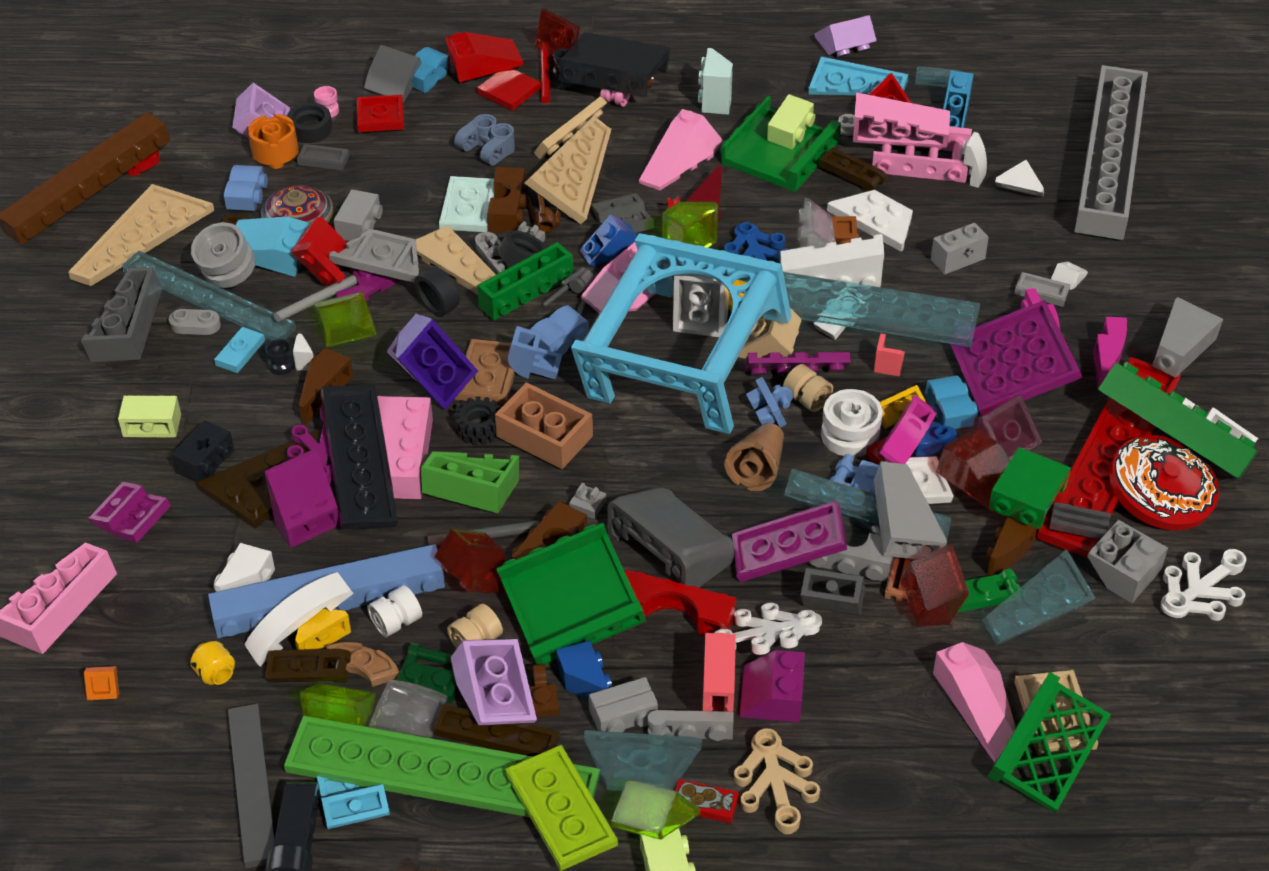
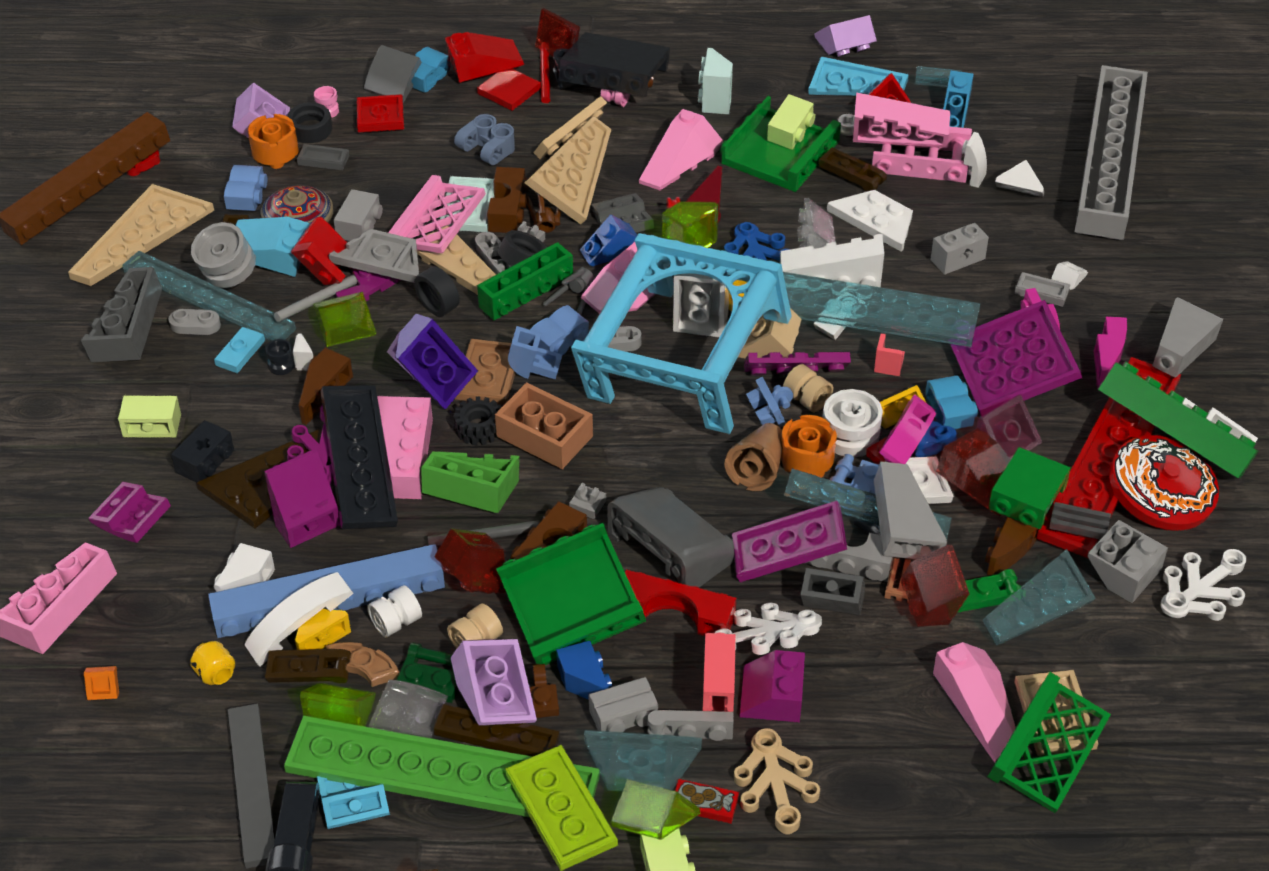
dark orange bracket [831,216,859,245] -> none
none -> bright pink fence [388,175,486,253]
none -> light grey beam [608,326,641,352]
none -> orange brick [781,415,837,479]

